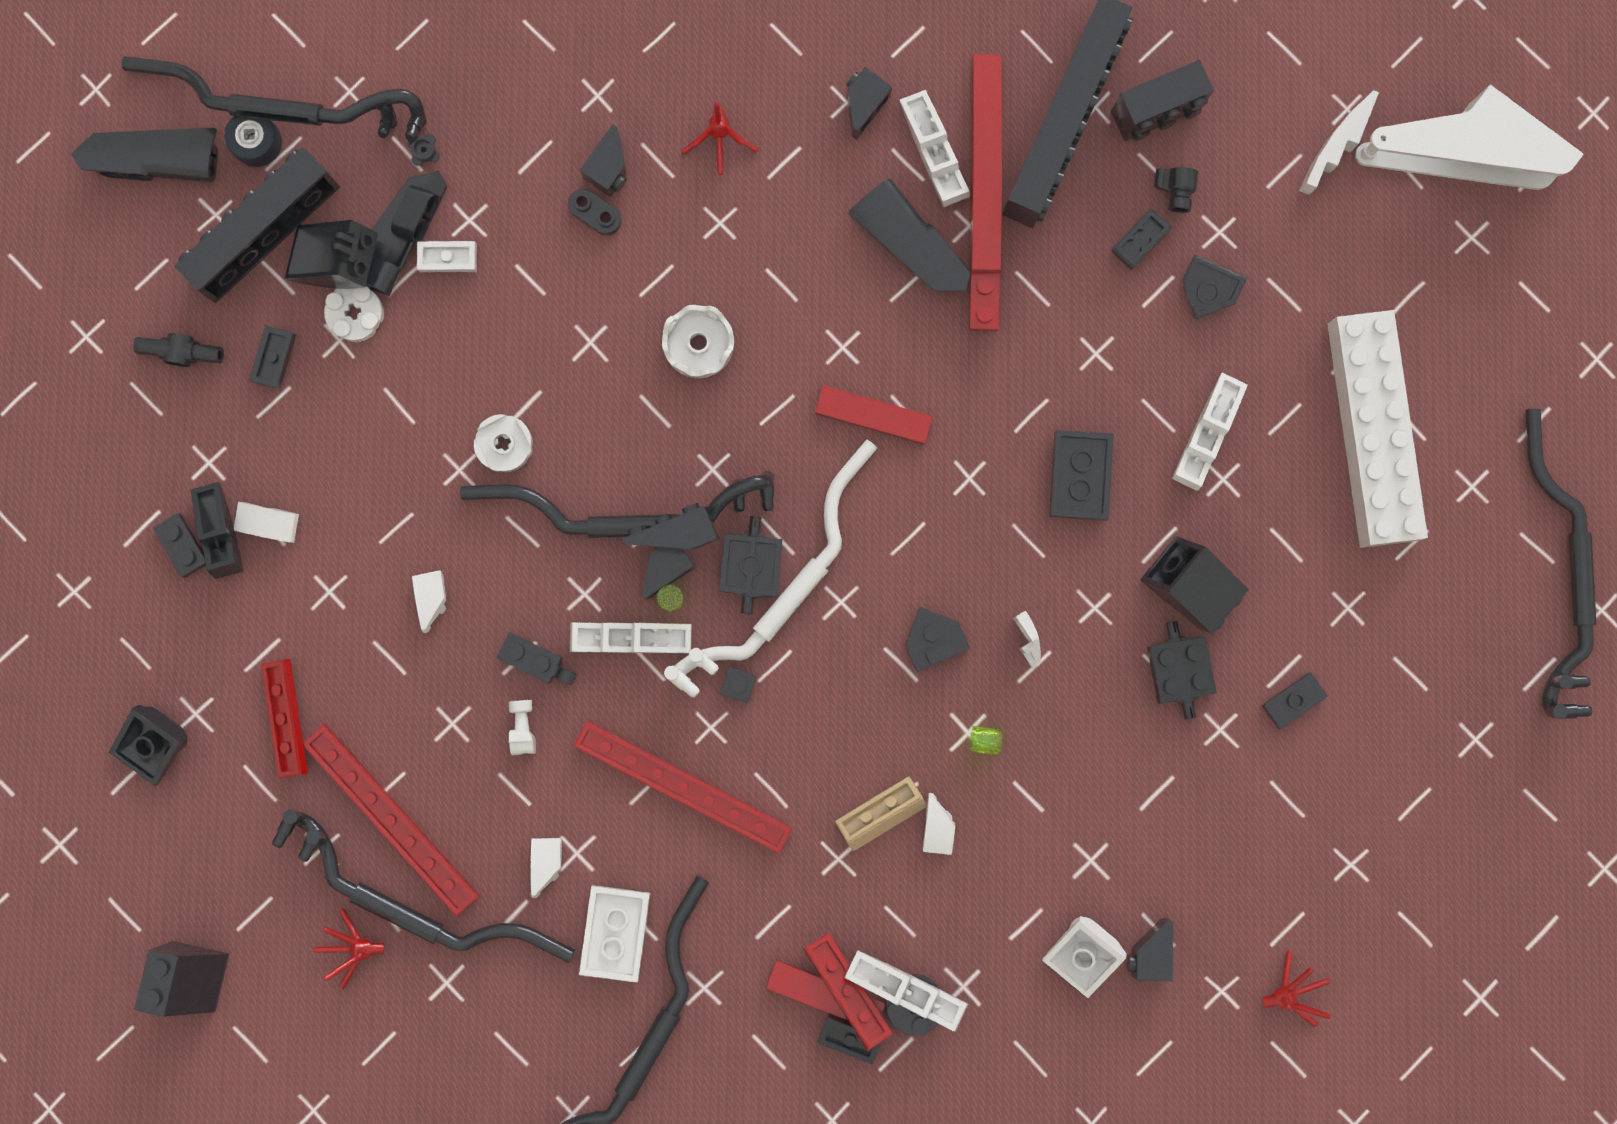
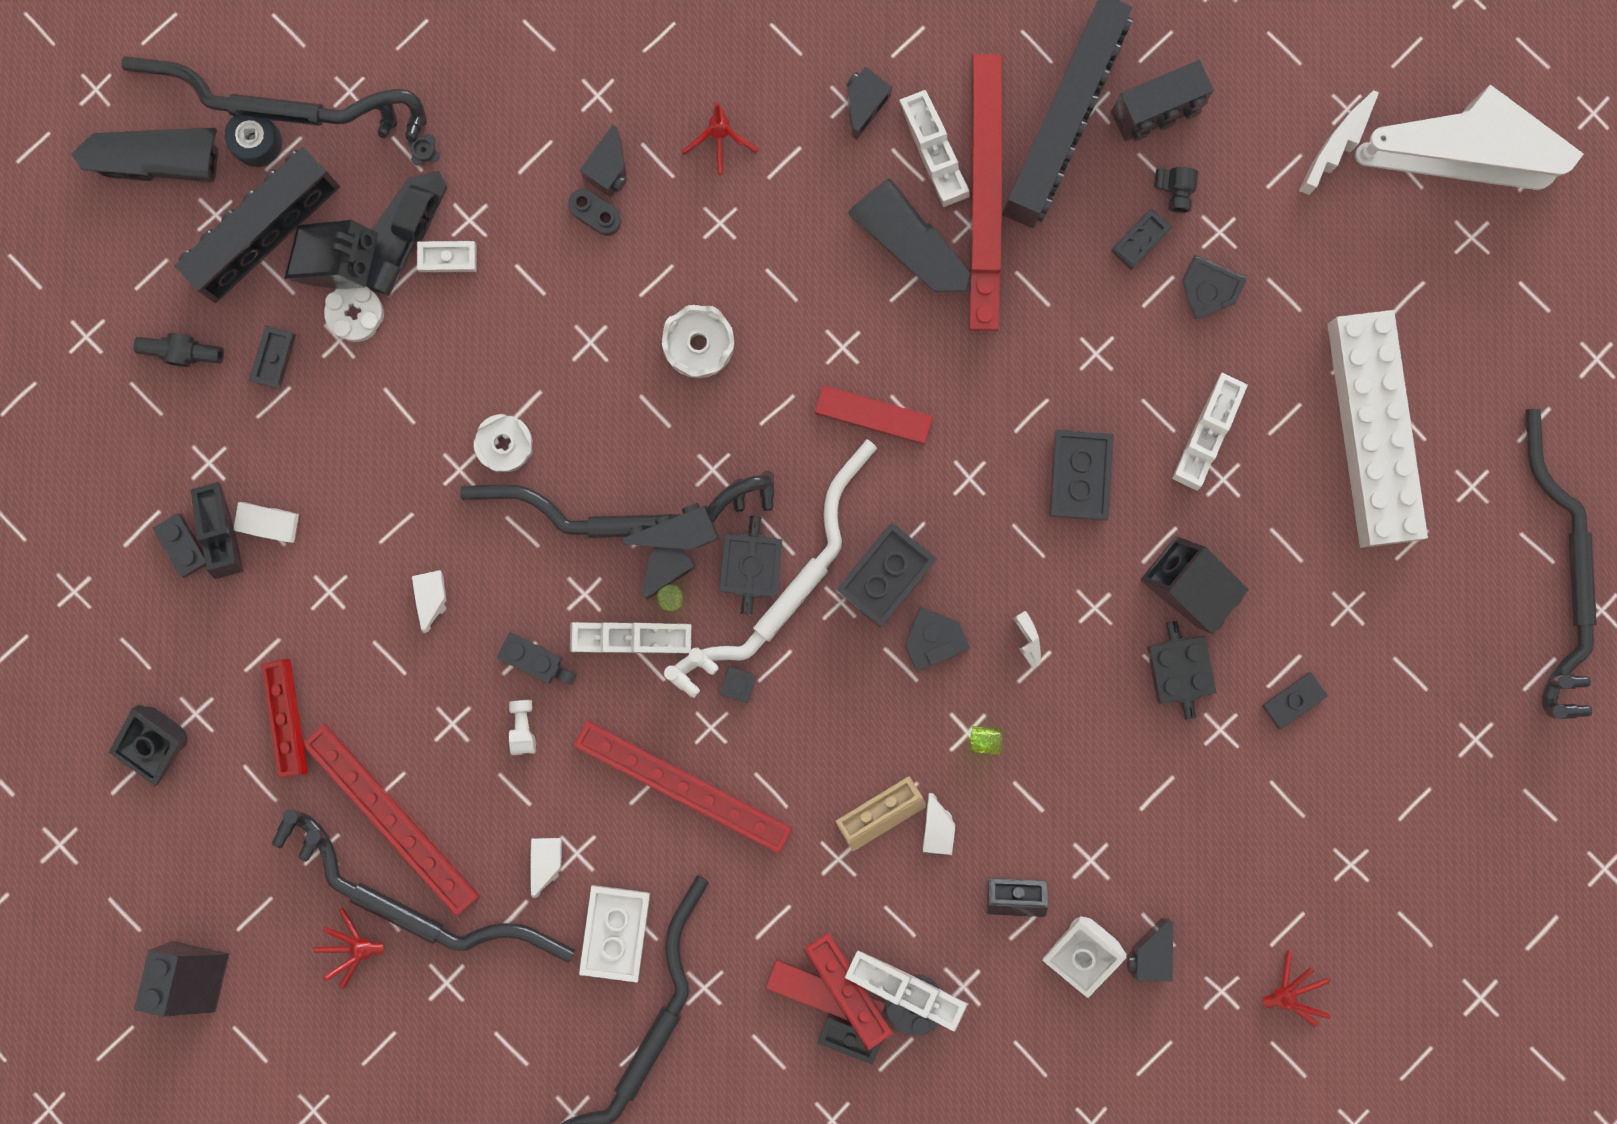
none -> black brick [836,522,937,628]
none -> black slope [987,878,1048,917]

